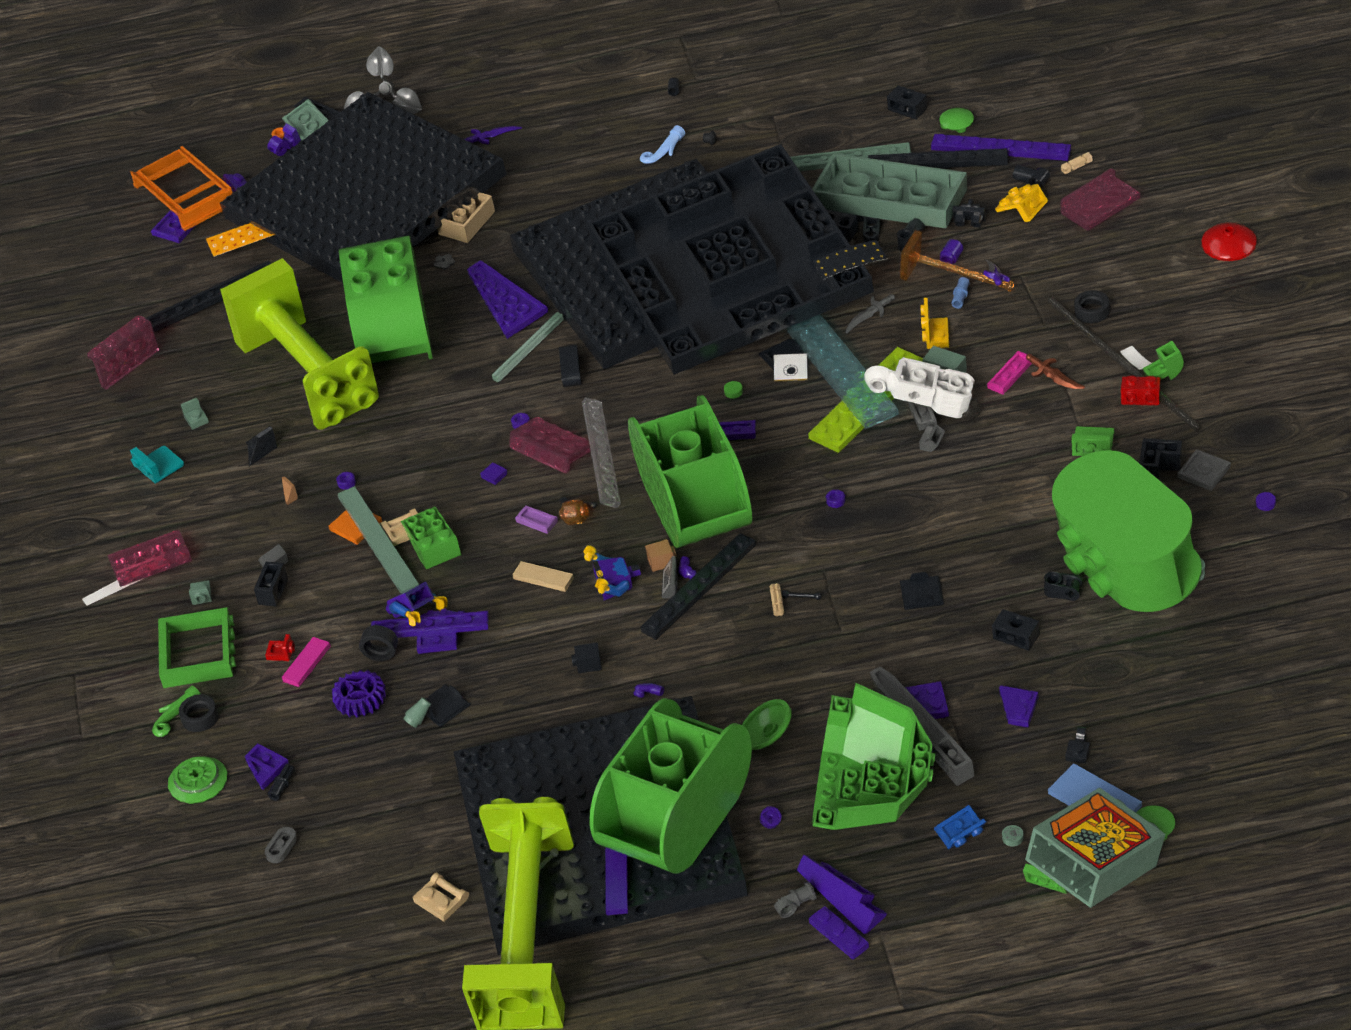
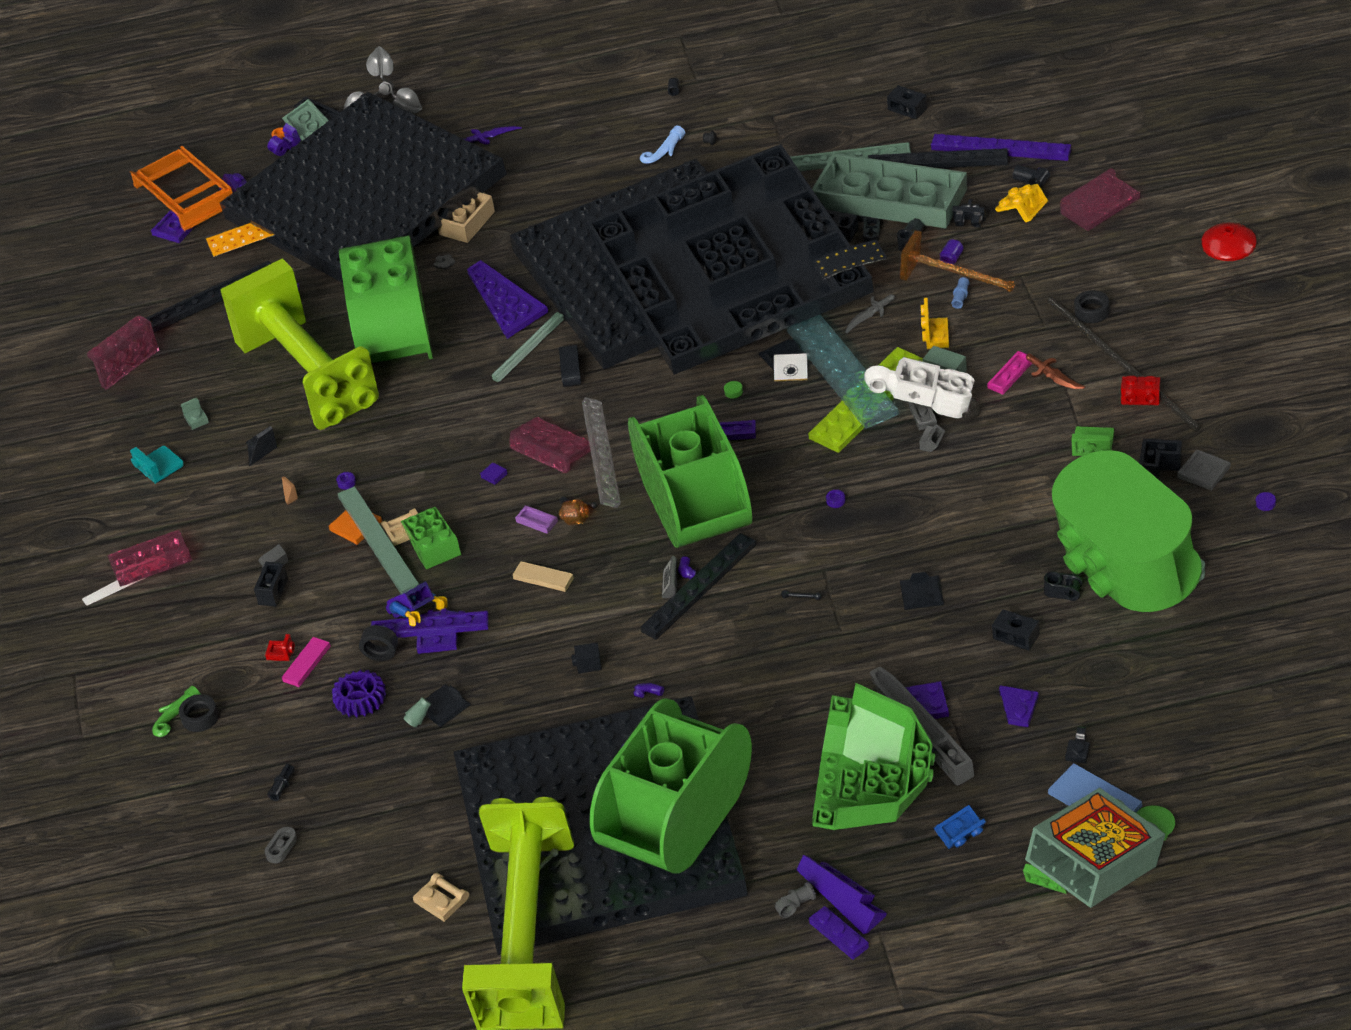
bright green window [158,607,236,688] -> none
bright green piece [168,756,227,804] -> none
sand green bracket [189,580,212,605] -> none
dark purple wing [244,743,289,790] -> none
dark purple tile [511,413,530,430] -> none
torso [583,545,641,600] -> none
dark purple tile [605,847,628,915] -> none
medium nougat brick [645,539,677,572] -> none
bright green dish [742,699,791,750] -> none
dark purple tile [760,806,781,829] -> none
tan axle [769,583,784,616] -> none
bright green dish [940,108,974,133] -> none
dark purple piece [983,259,1010,286] -> none
sand green tile [1002,825,1024,846] -> none
tan axle [1061,152,1093,174] -> none
white sticker [1120,346,1151,369] -> none
bright green brick [1143,341,1184,380] -> none

